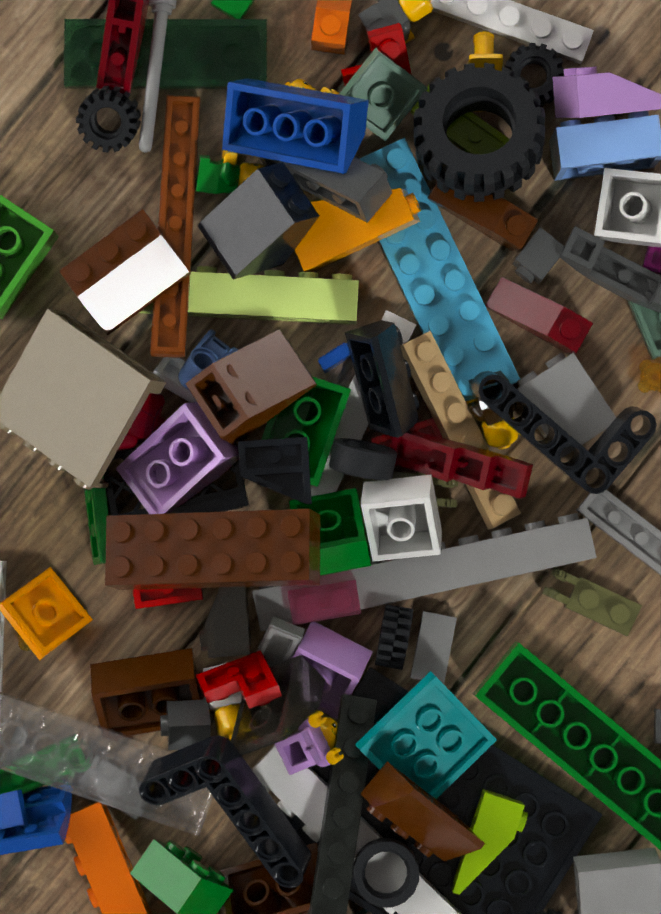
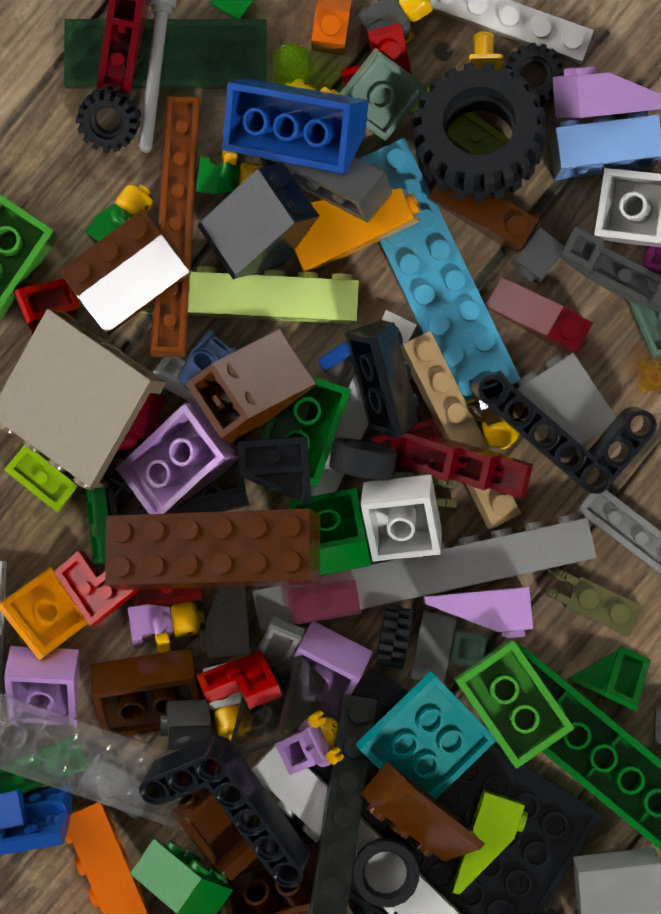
none -> lime plate [4,446,80,513]
none -> lavender slope [4,646,80,726]
none -> red slope [14,278,81,334]
none -> plate [53,551,139,626]
none -> piece [85,184,154,244]
none -> piece [128,601,205,653]
none -> reddish brown panel [171,787,257,881]
none -> clear neon green brick [273,43,309,85]
none -> lavender slope [422,587,533,638]
none -> sand green tile [448,629,489,667]
none -> bright green brick [454,639,575,769]
none -> green slope [567,646,651,711]

